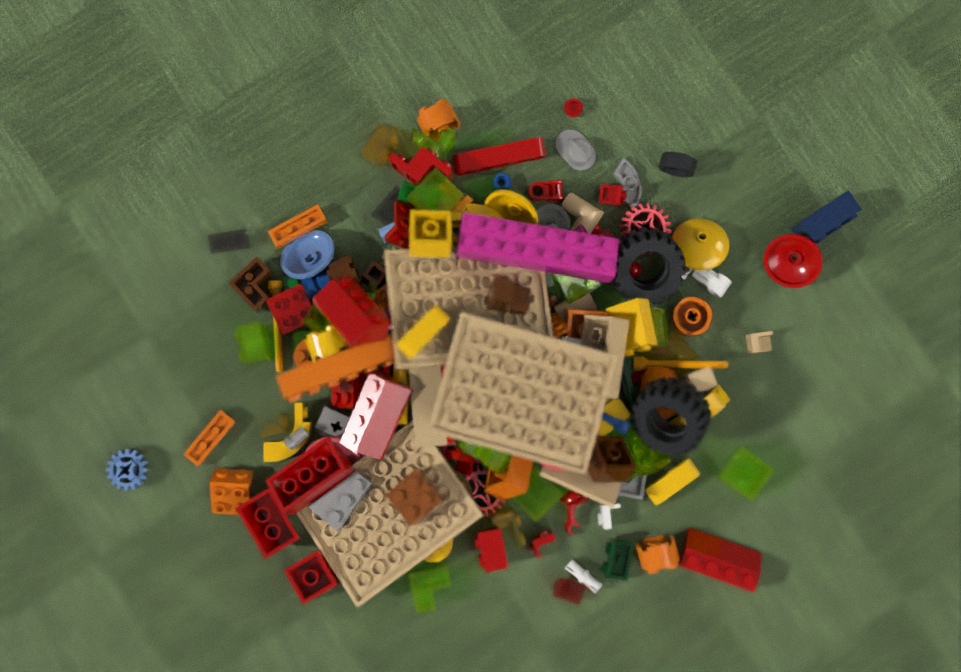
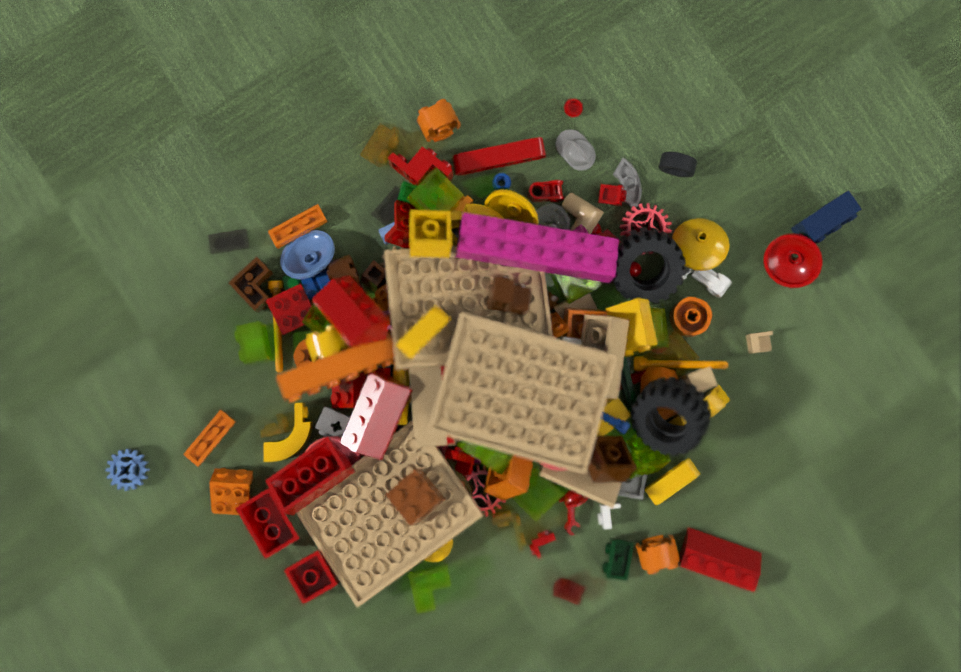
light grey pin [284,426,309,450] -> none
light grey wing [308,471,373,531] -> none
clear neon green bracket [411,127,457,159] -> none
red brick [474,525,508,573] -> none
white pin [564,559,603,593] -> none
clear neon green brick [716,447,775,502] -> none

